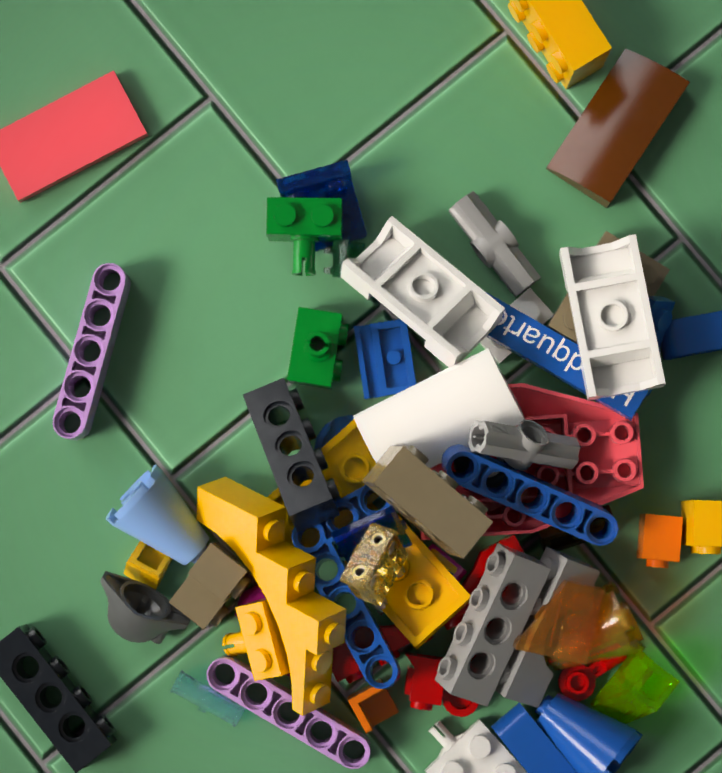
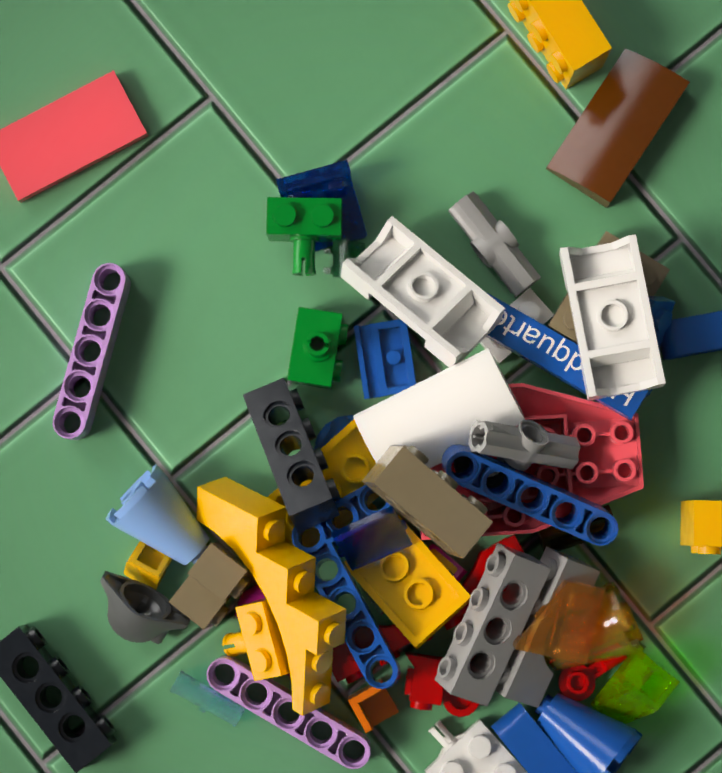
clear yellow piece [340,523,408,610] -> none
orange brick [636,514,683,568] -> none

